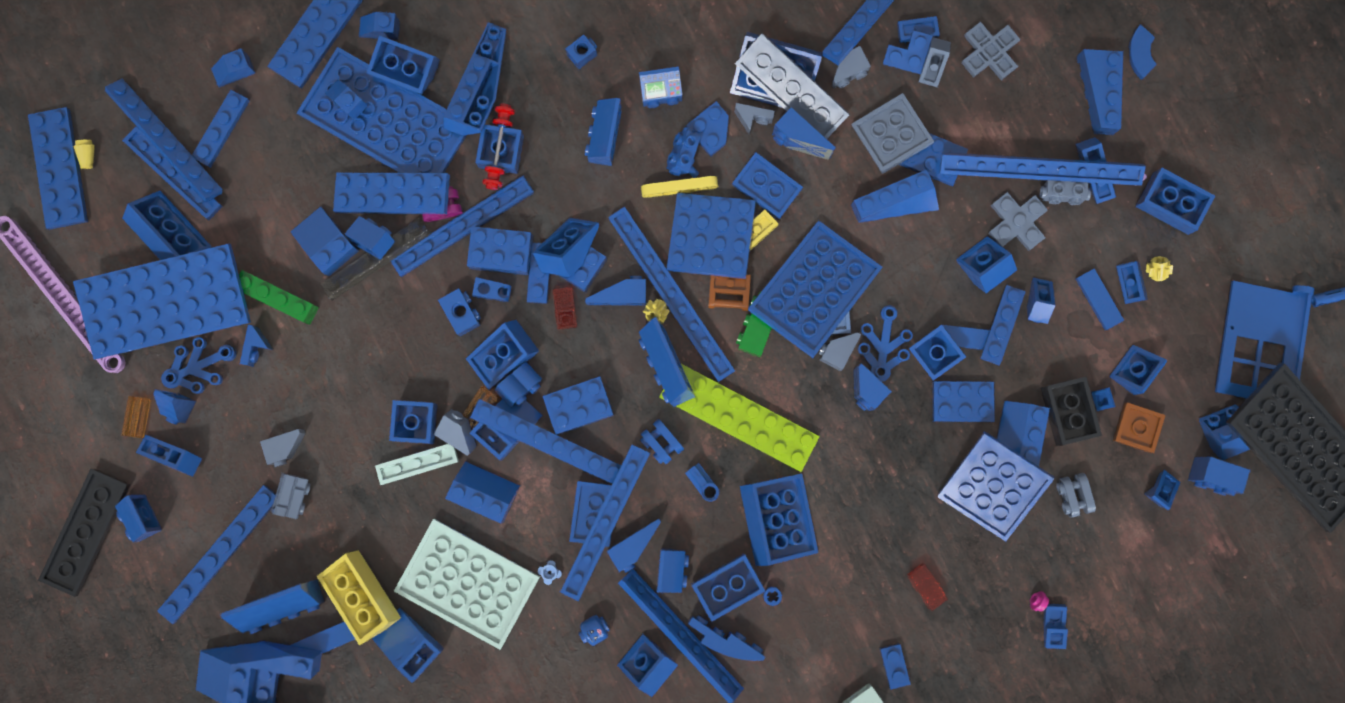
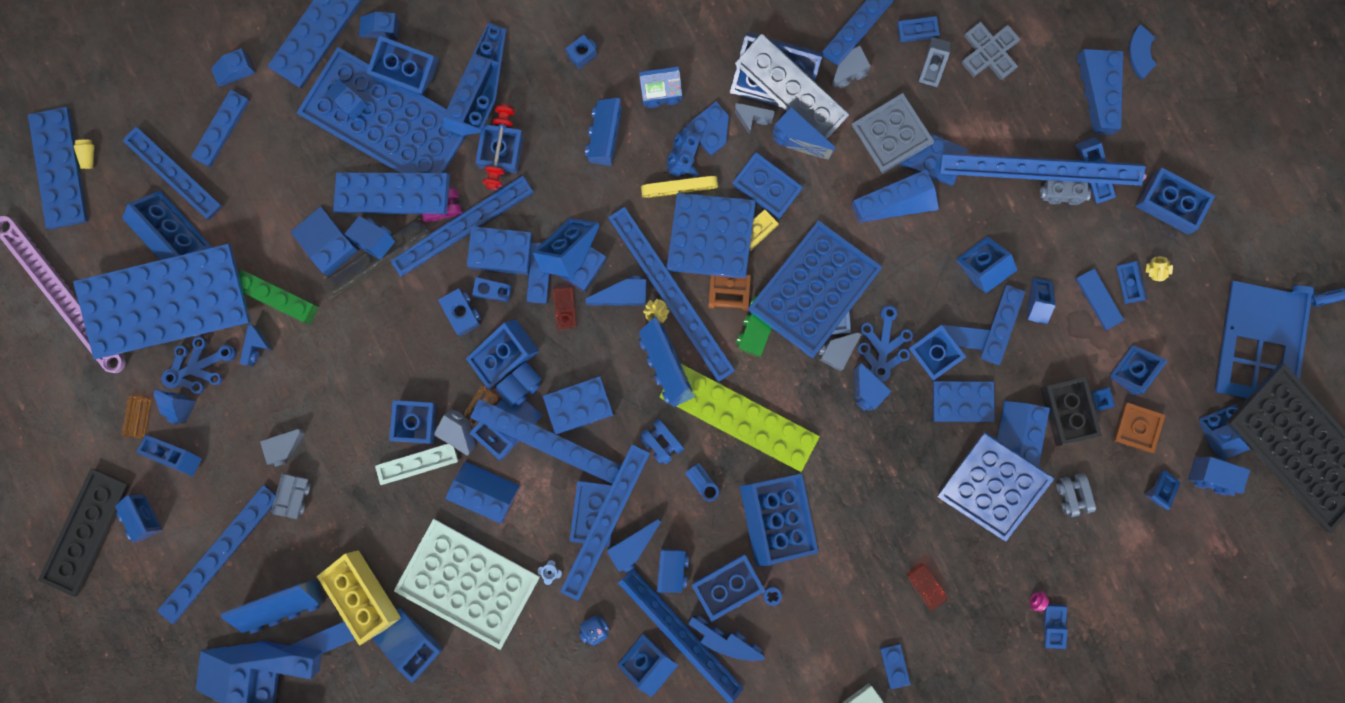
blue plate [105,79,222,203] -> none
blue plate [883,30,933,74] -> none
sand blue plate [988,192,1048,251] -> none

